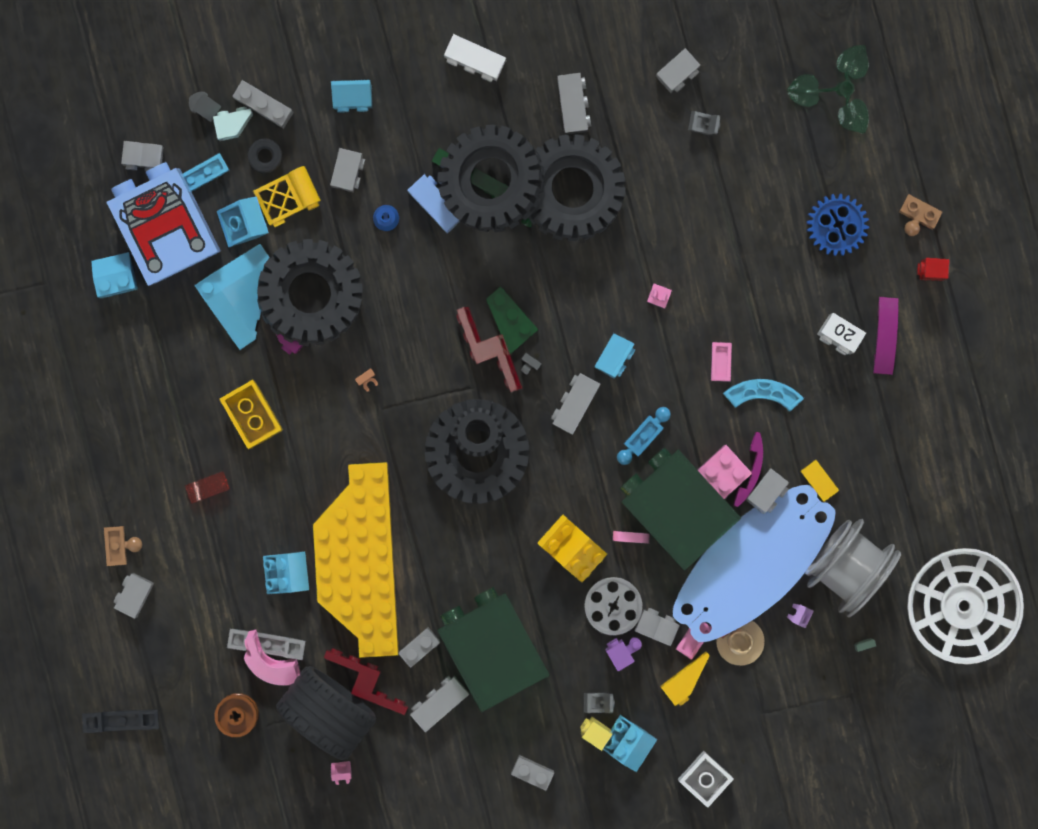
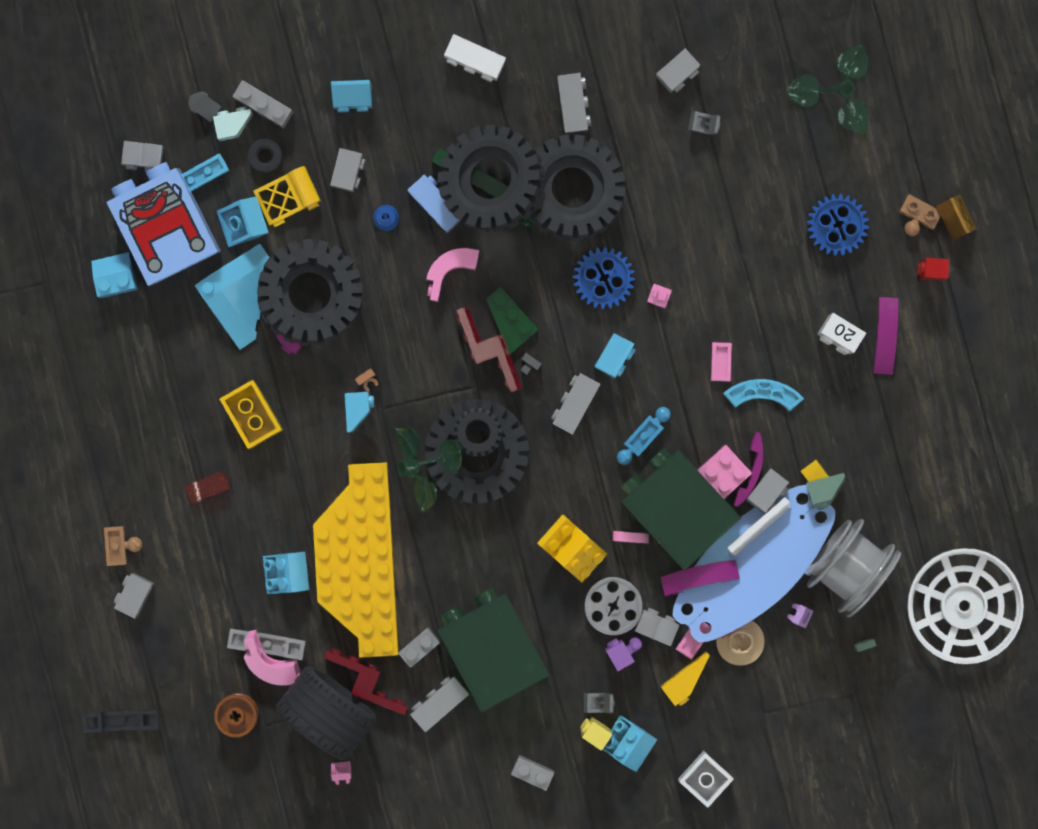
none -> medium azure slope [345,392,374,433]
none -> clear green plant [393,428,462,513]
none -> bright pink arch [426,248,479,302]
none -> blue gear [573,247,635,310]
none -> magenta slope [661,560,740,597]
none -> white tile [727,497,791,557]
none -> sand green slope [806,473,845,510]
none -> pearl gold slope [936,195,976,240]

